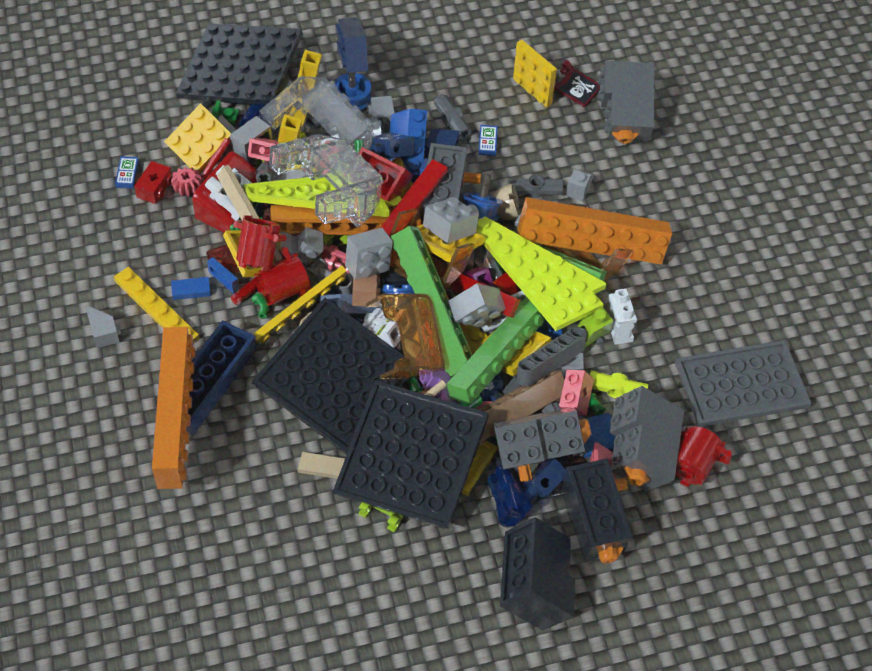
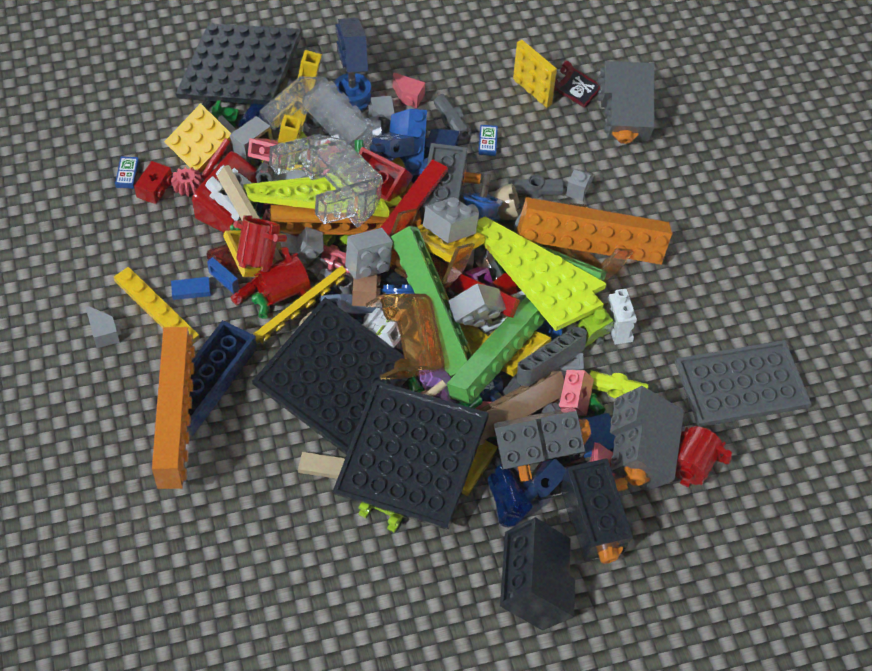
none -> coral slope [393,73,425,108]

